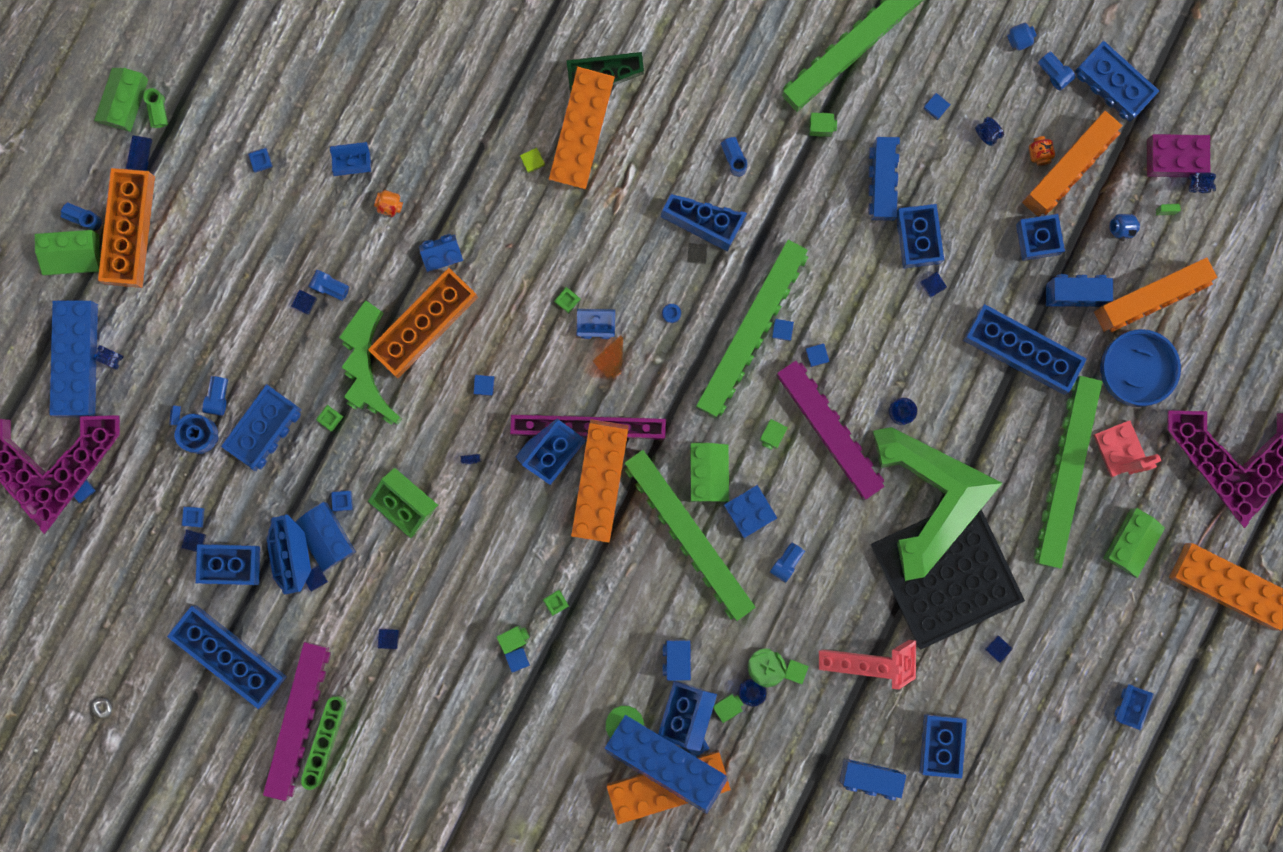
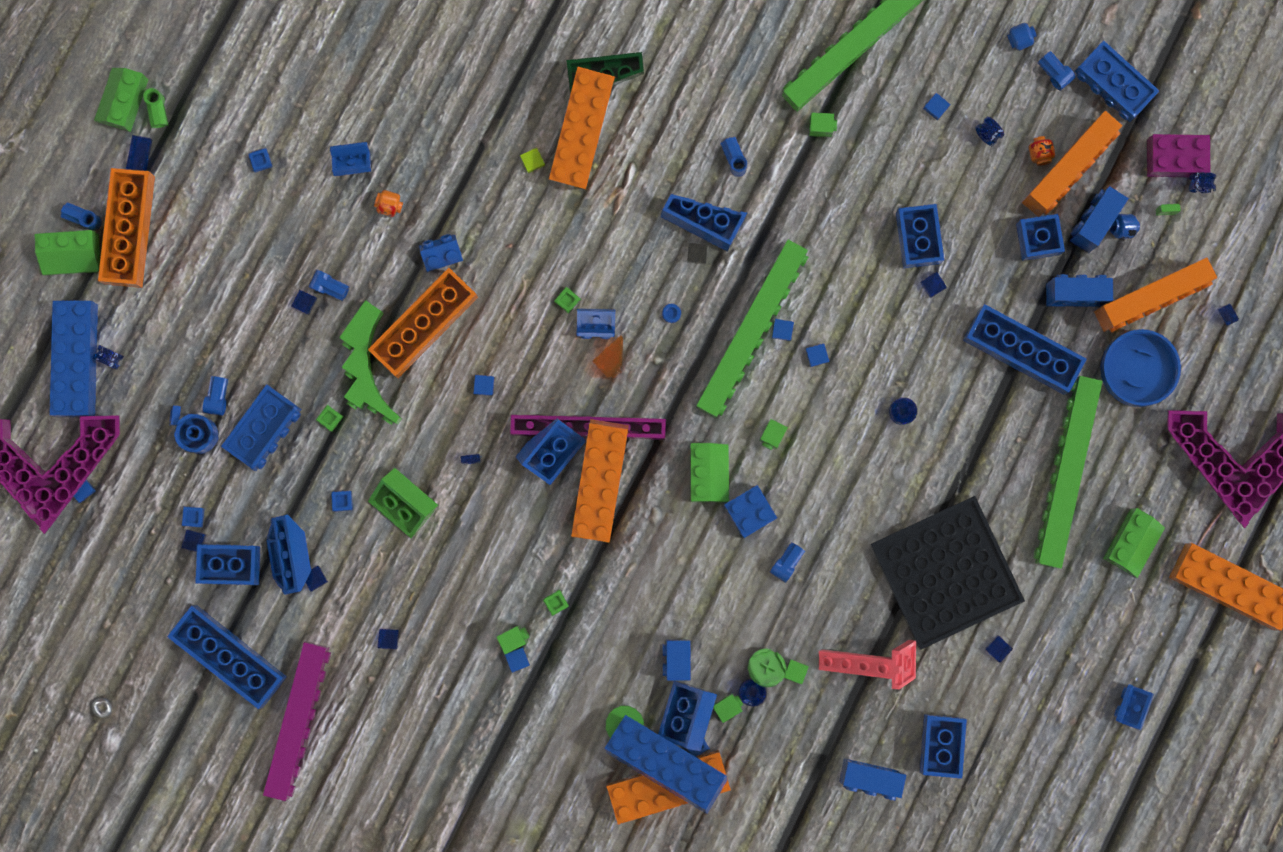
blue slope [295,502,356,572] -> none
bright green beam [301,696,347,790] -> none
bright green brick [624,450,756,621] -> none
magenta brick [776,361,885,501] -> none
blue wedge [868,137,900,221] -> none
bright green wedge [873,427,1002,581] -> none
coral bracket [1093,420,1161,477] -> none
none -> blue brick [1070,186,1129,253]
none -> clear blue tile [1218,303,1239,326]

